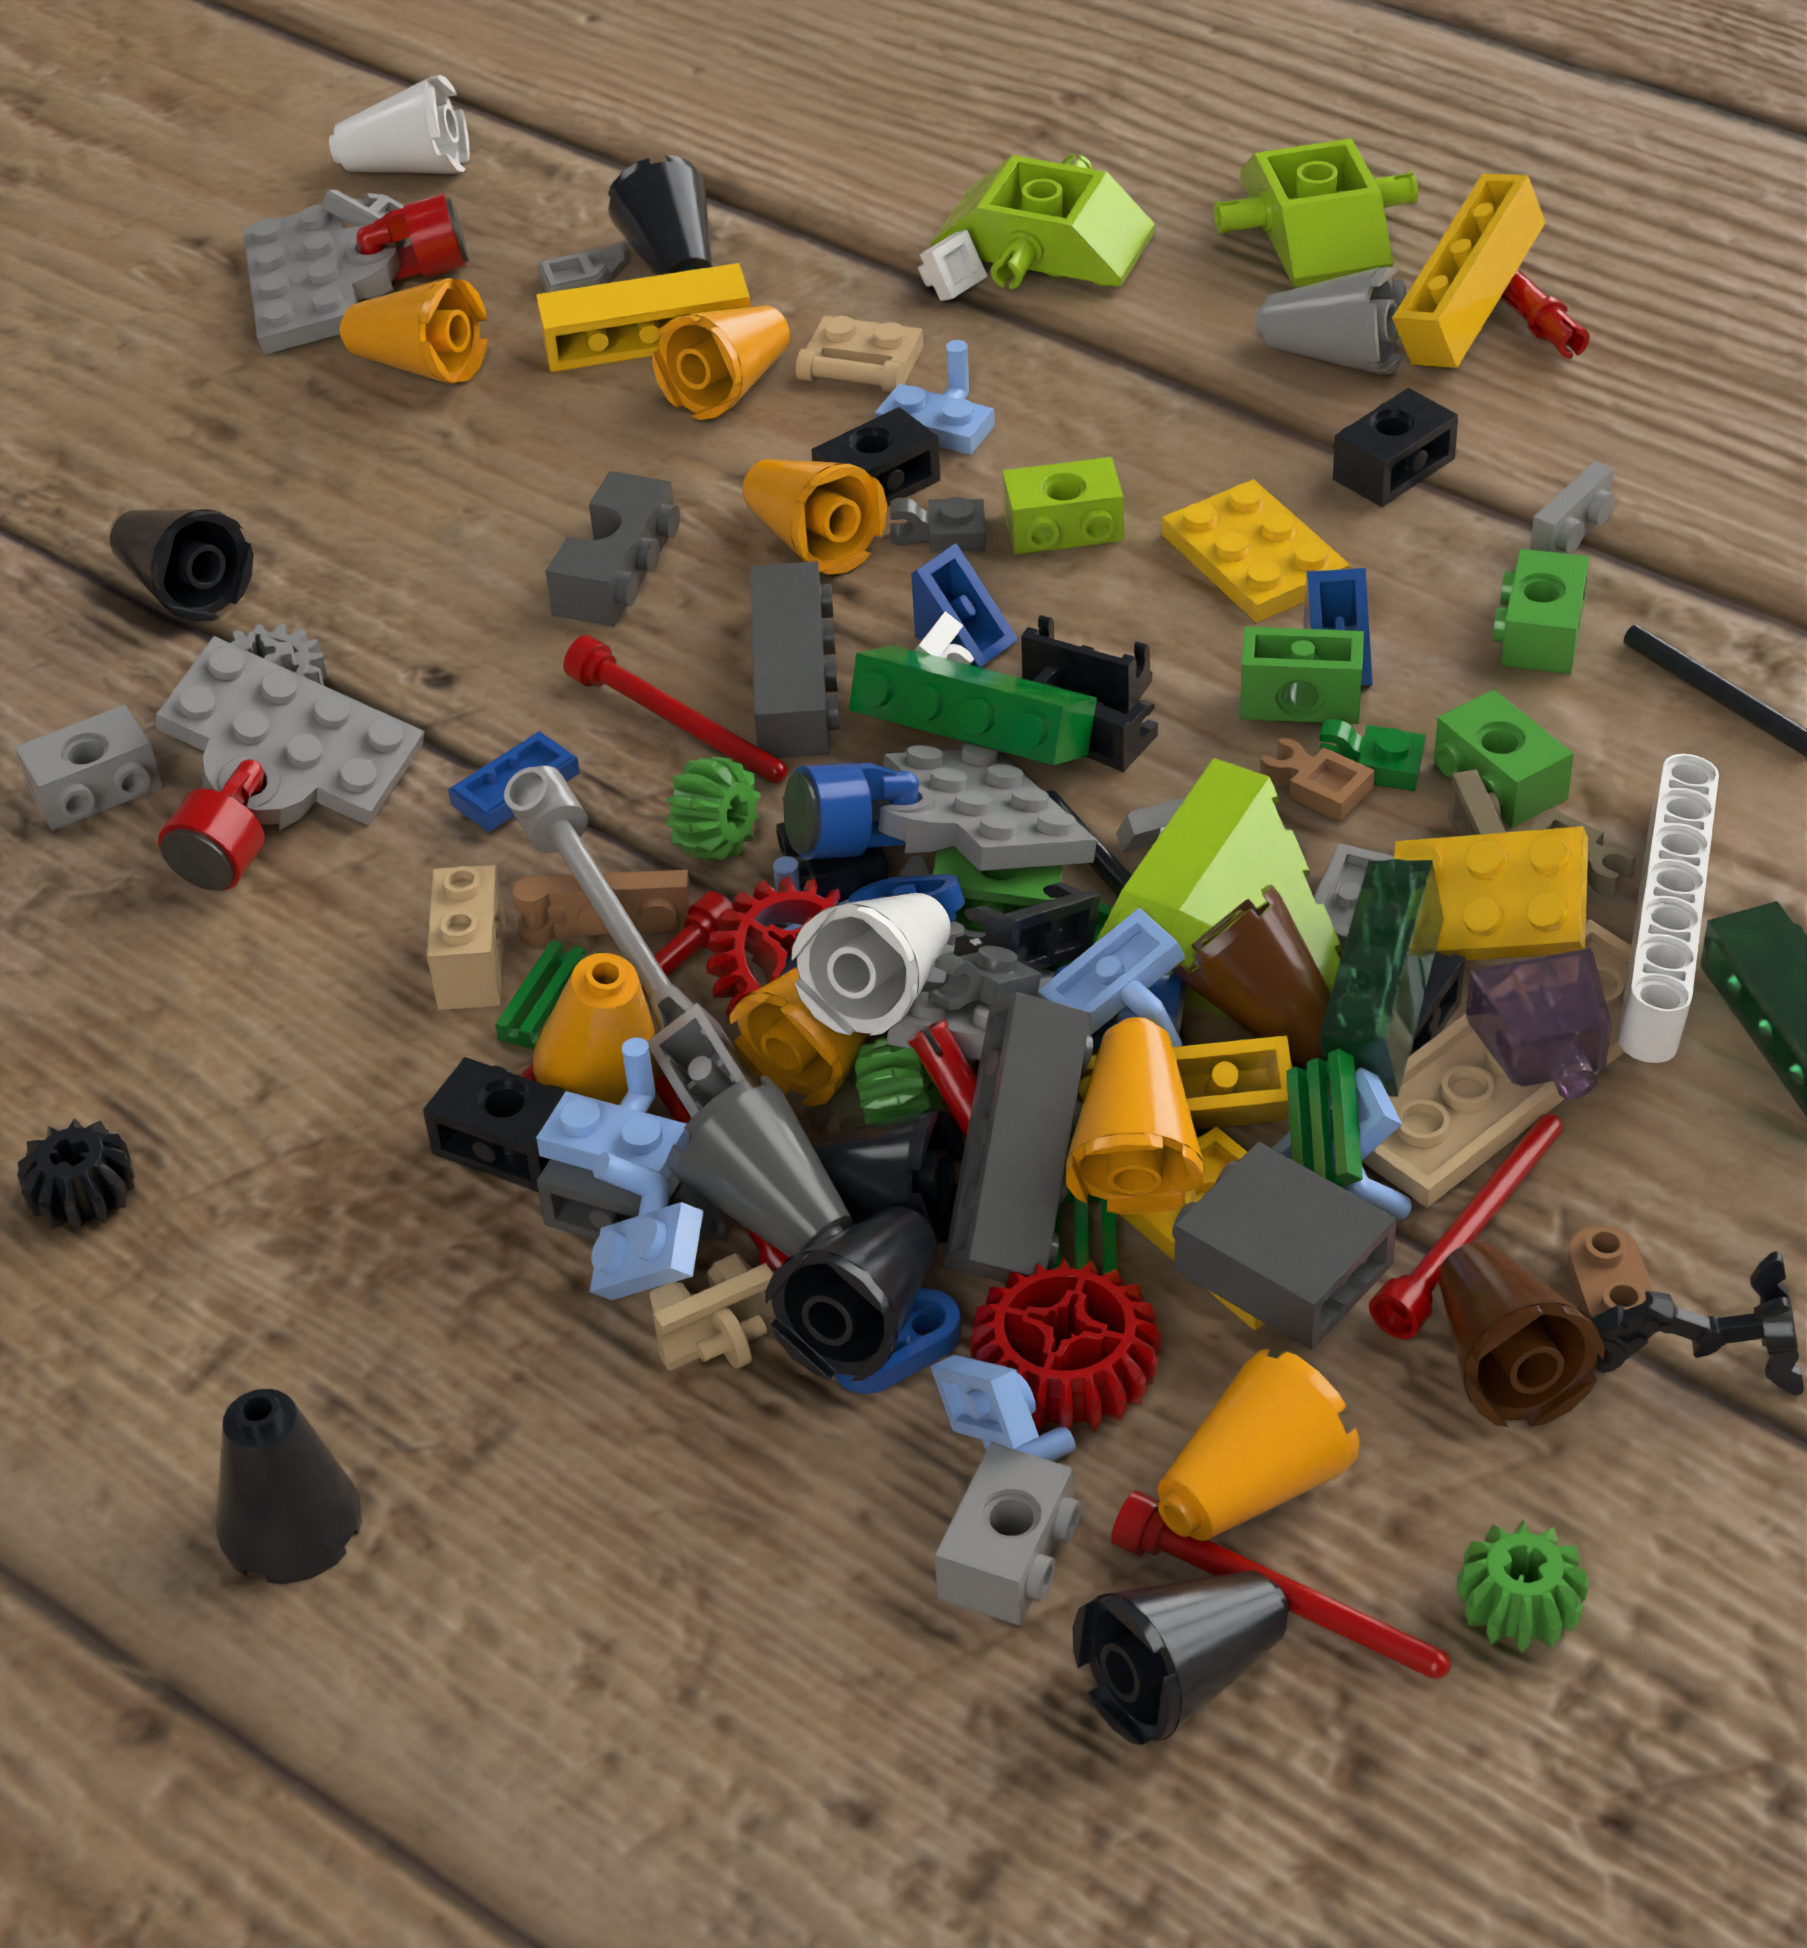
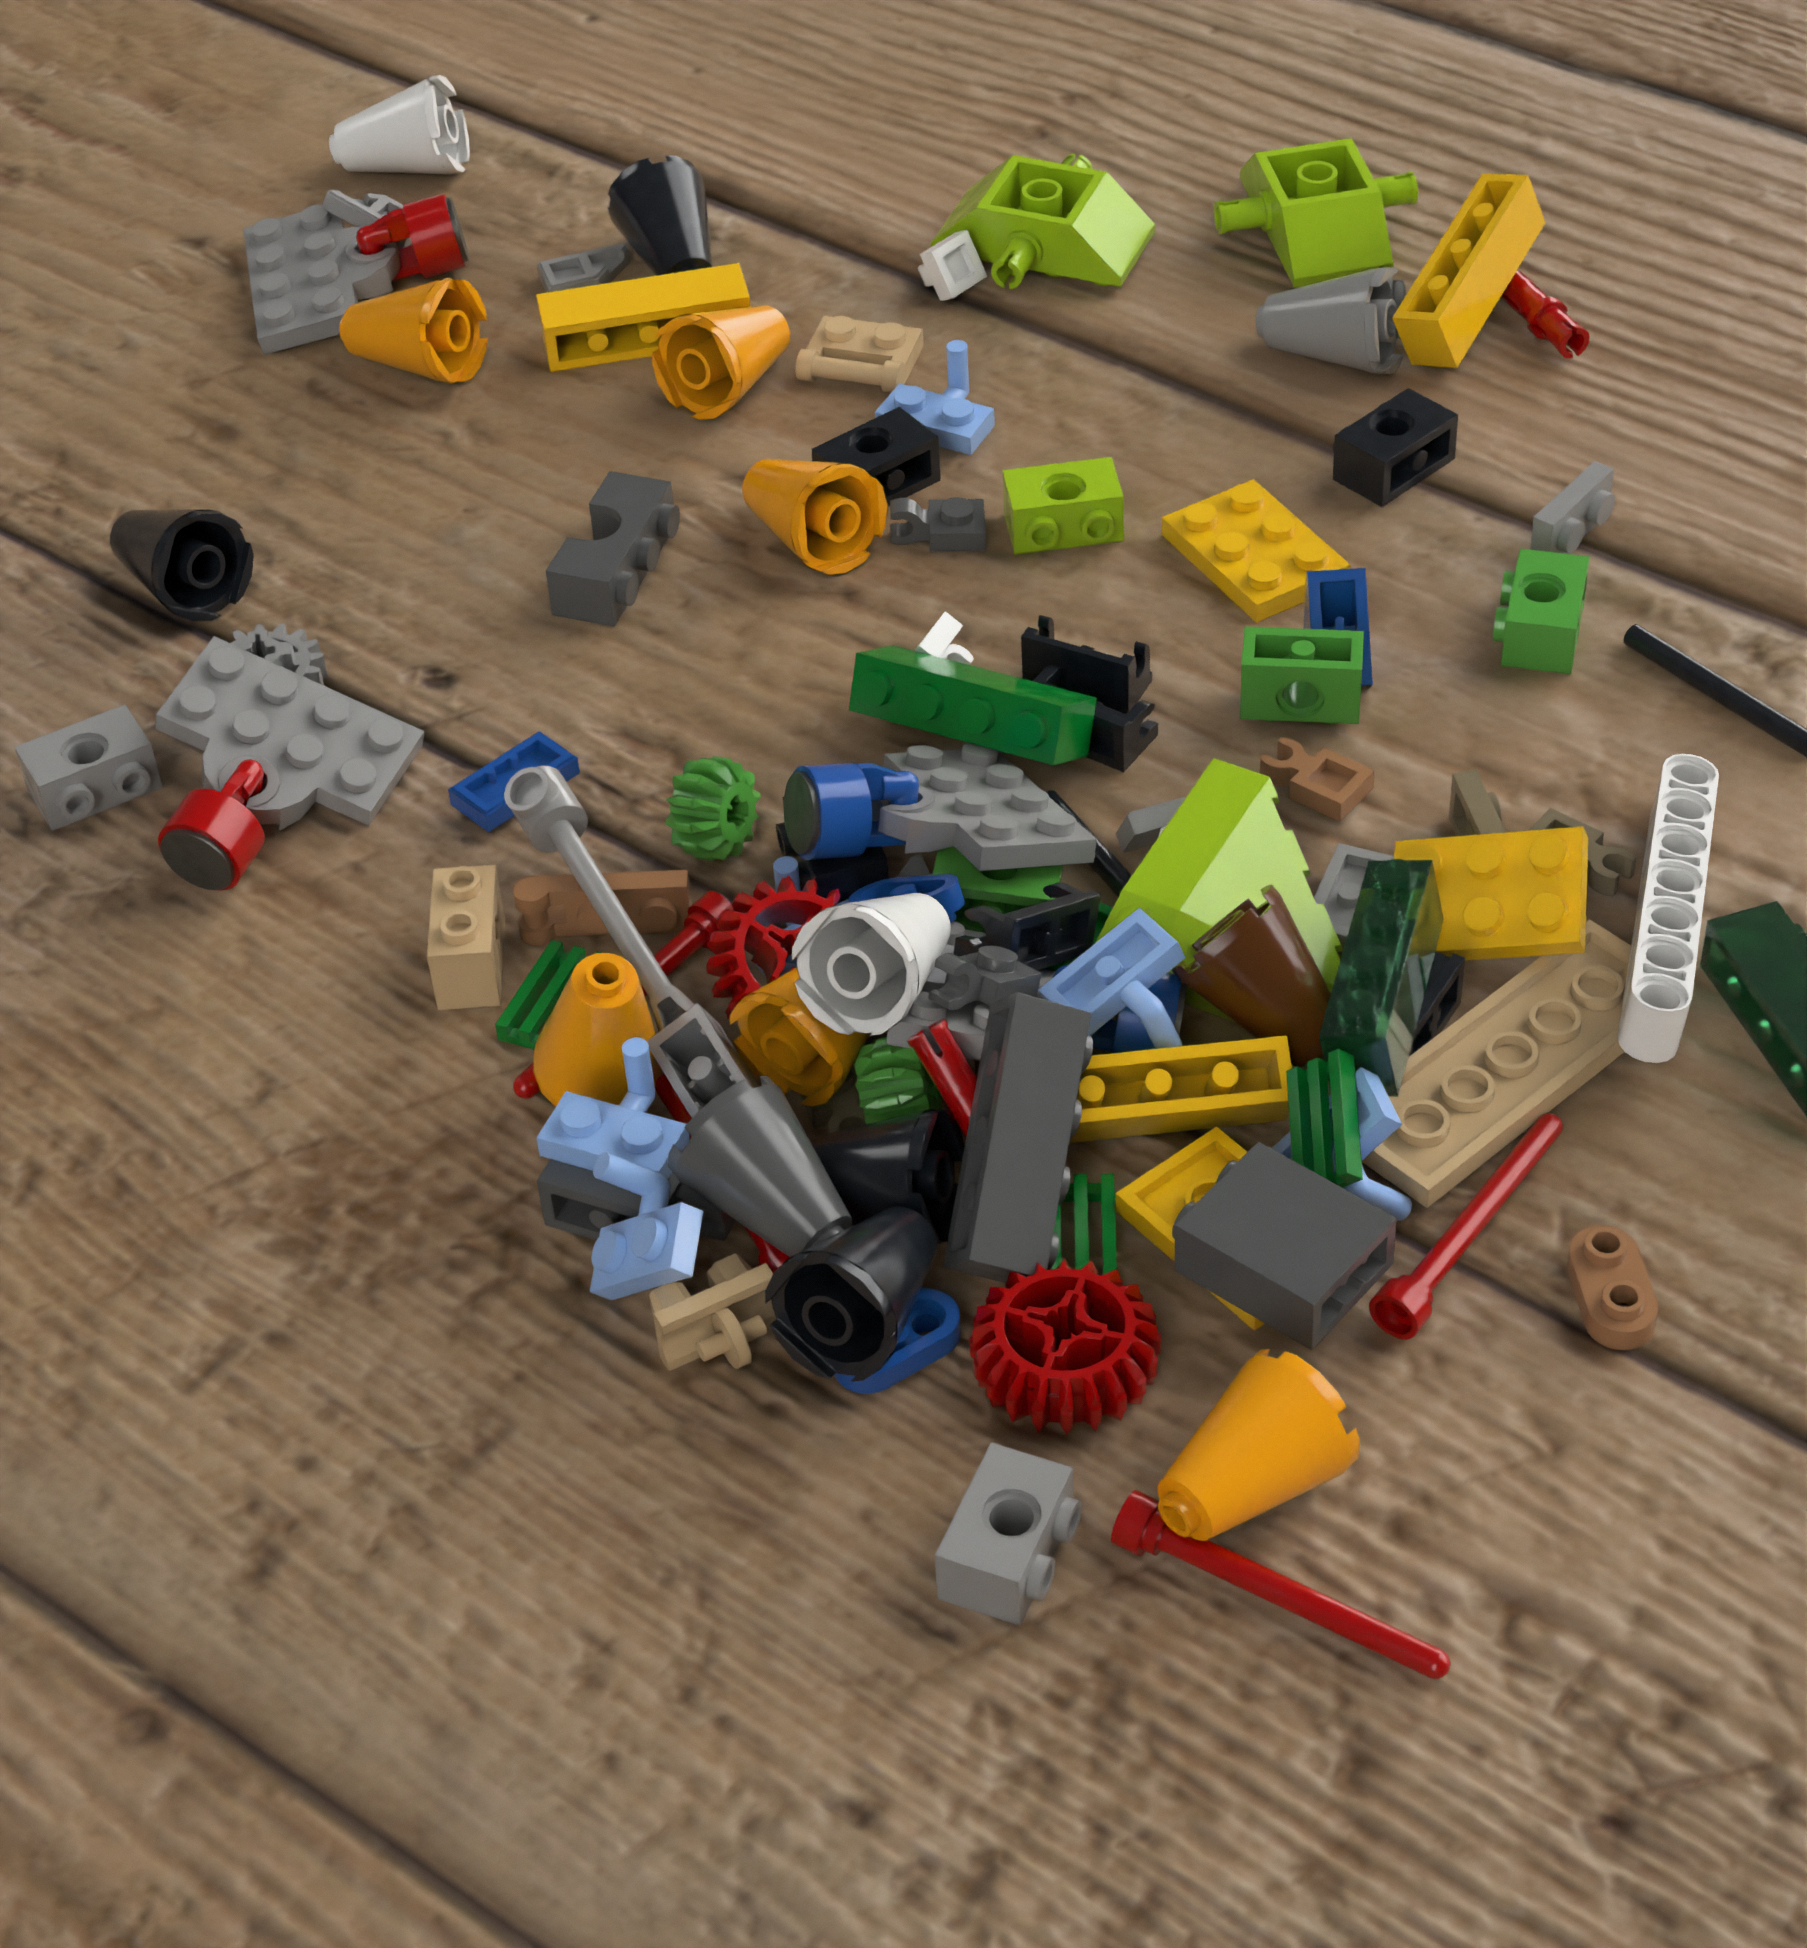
black gear [17,1118,135,1232] -> none
black cone [216,1389,363,1585] -> none
black brick [423,1057,566,1193] -> none
red piece [563,635,788,783] -> none
dark grey brick [750,561,840,758] -> none
blue slope [911,543,1019,668] -> none
light blue plate [930,1355,1076,1461] -> none
light orange cone [1065,1017,1204,1215] -> none
black cone [1072,1570,1288,1745] -> none
green plate [1319,719,1426,792] -> none
bright green brick [1434,689,1574,828] -> none
reddish brown cone [1438,1242,1605,1427] -> none
bright green gear [1457,1519,1589,1654] -> none
clear purple torso [1466,948,1611,1099] -> none
black piece [1590,1251,1804,1395] -> none

